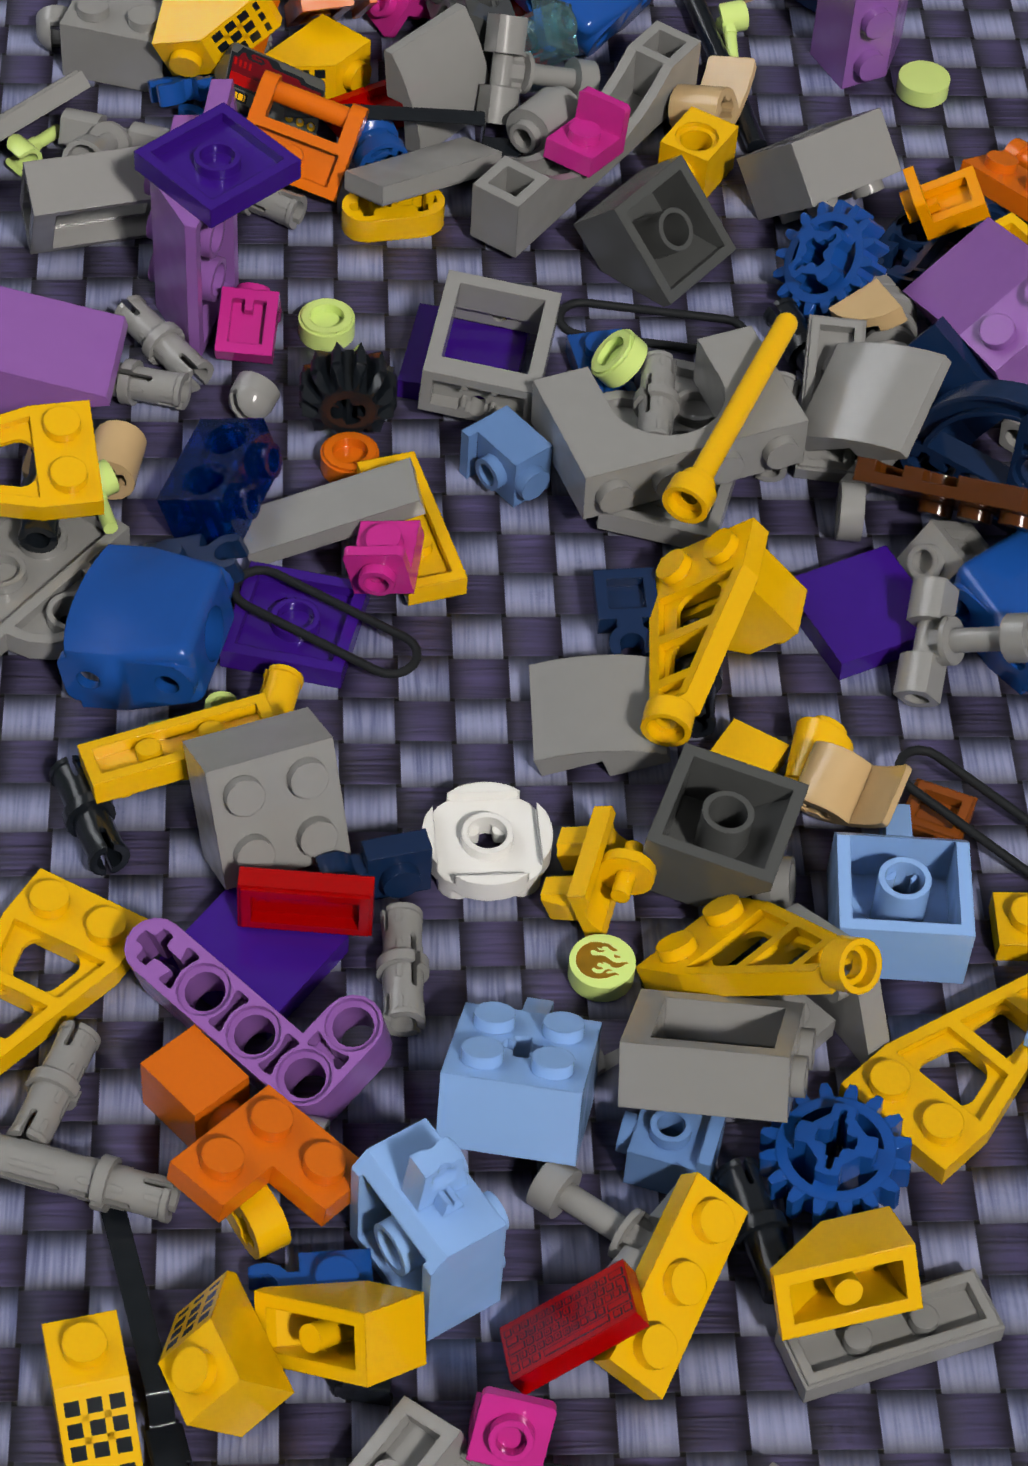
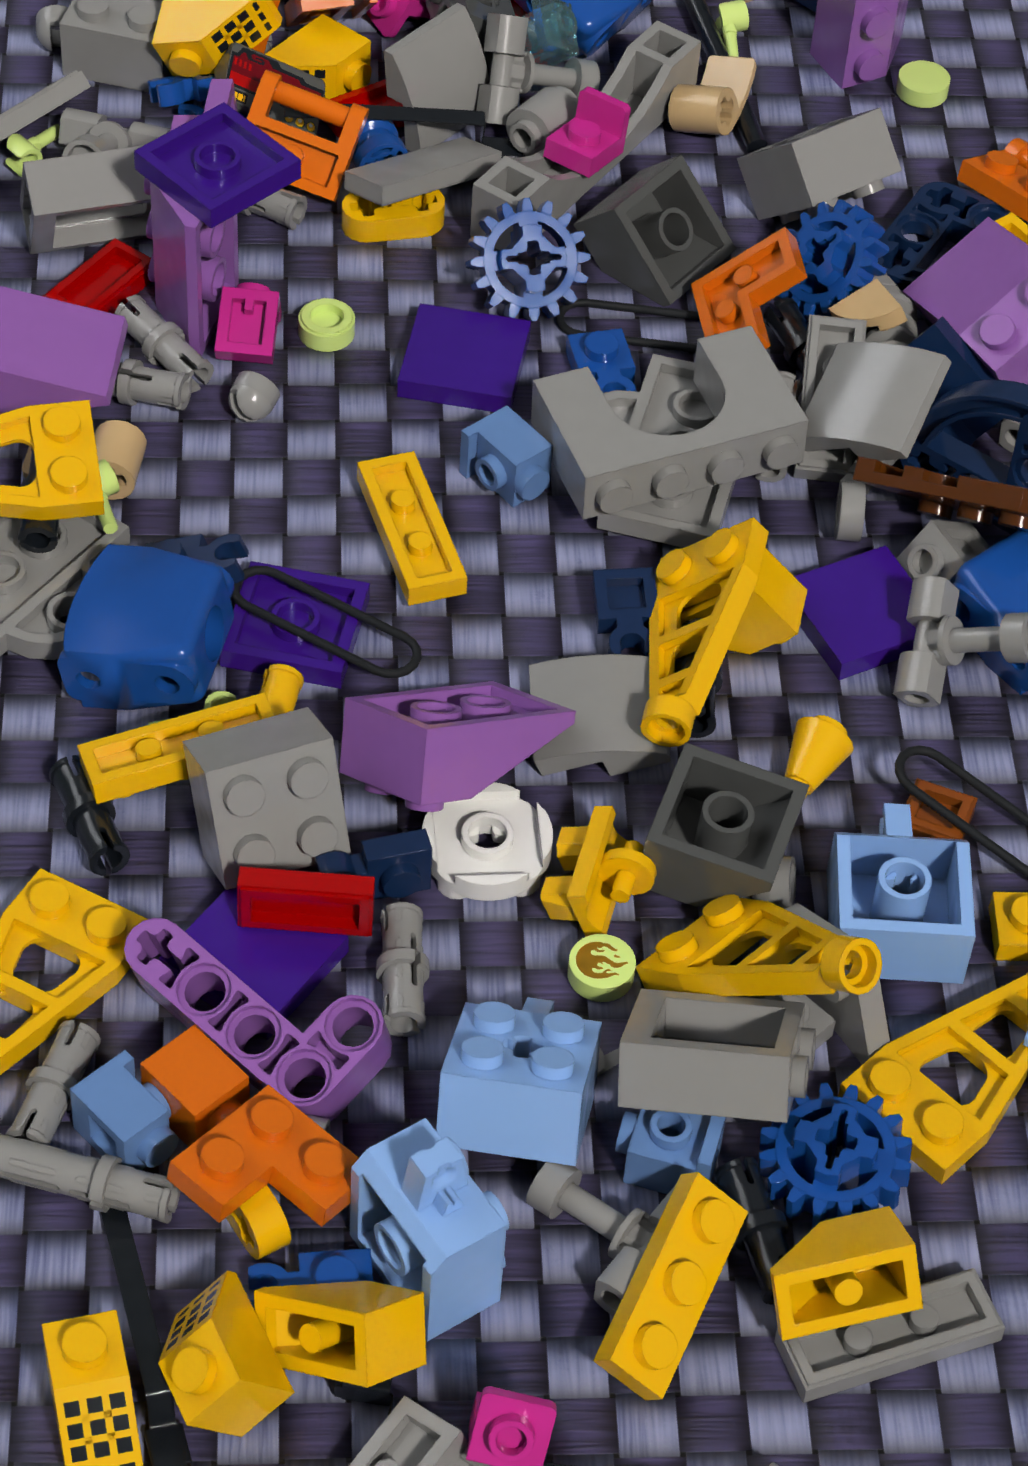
clear blue brick [156,418,283,544] -> none
light grey tile [238,457,426,564] -> none
black gear [299,342,397,435] -> none
orange tile [320,432,379,483] -> none
dark pink bracket [343,520,424,596] -> none
light grey window [417,270,562,427] -> none
red tile [499,1259,650,1395] -> none
yellowish green tile [591,329,648,388] -> none
light grey pin [633,350,680,435] -> none
yellow brick [658,106,739,197] -> none
yellow piece [662,312,798,524] -> none
yellow tile [710,718,790,774] -> none
tan panel [798,741,912,828] -> none
light orange bracket [899,165,991,241] -> none
none -> red tile [43,238,151,314]
none -> medium blue brick [70,1050,179,1171]
none -> medium lavender slope [339,681,576,812]
none -> gear [465,198,591,323]
none -> orange plate [691,227,808,349]

